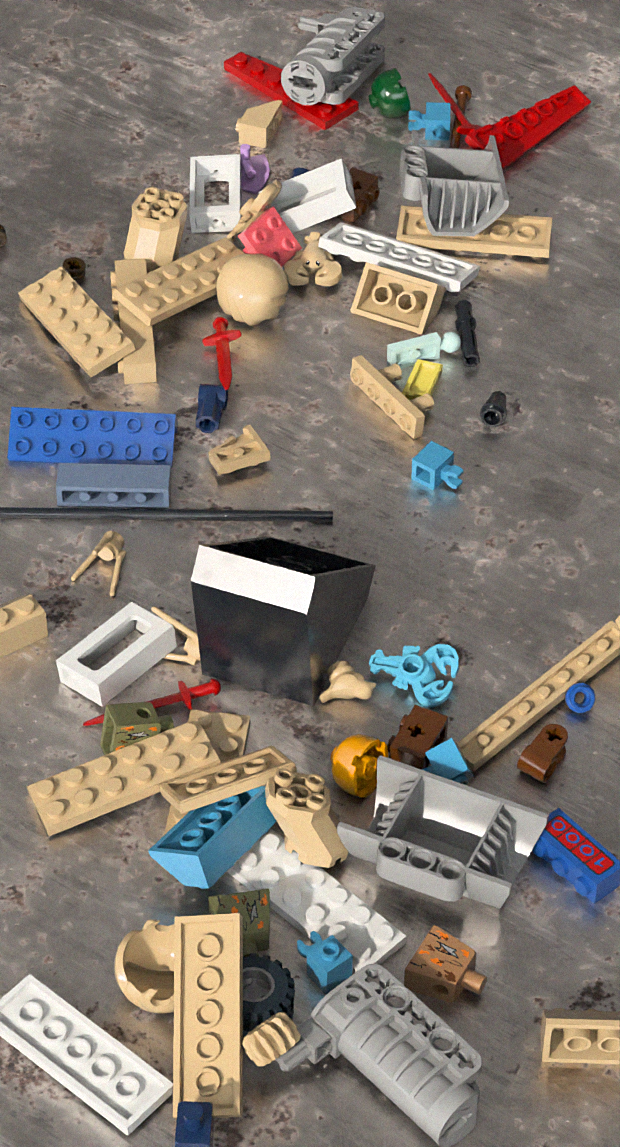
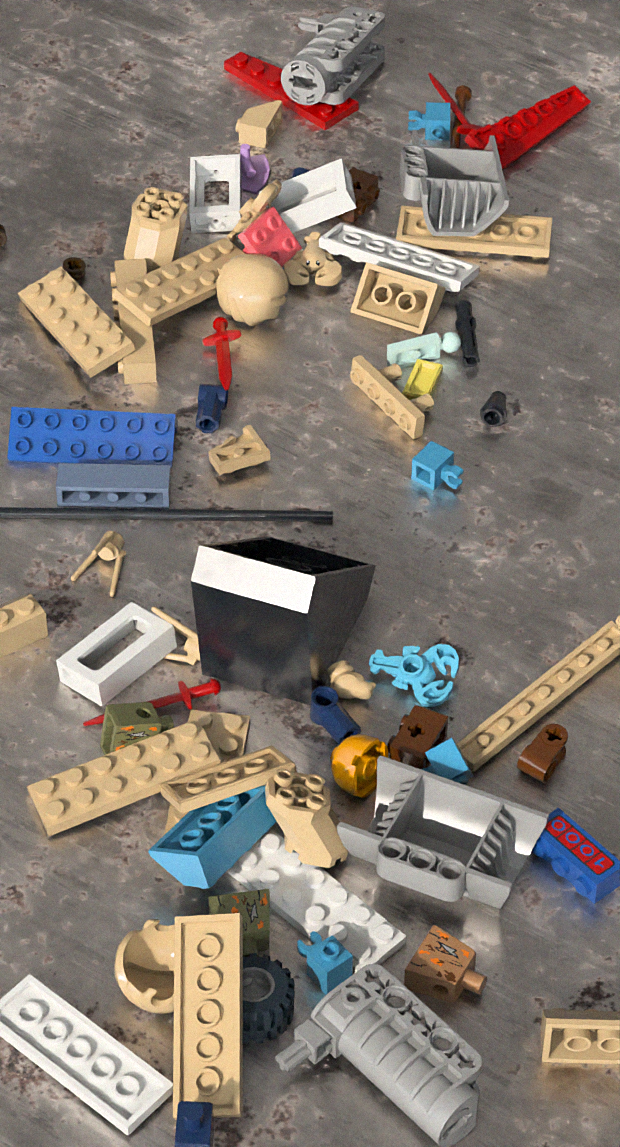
tan gear [242,1012,301,1067] -> none
dark green cylinder [368,68,411,119] -> none
blue plate [565,683,595,713] -> none
none -> dark blue piece [310,686,361,745]

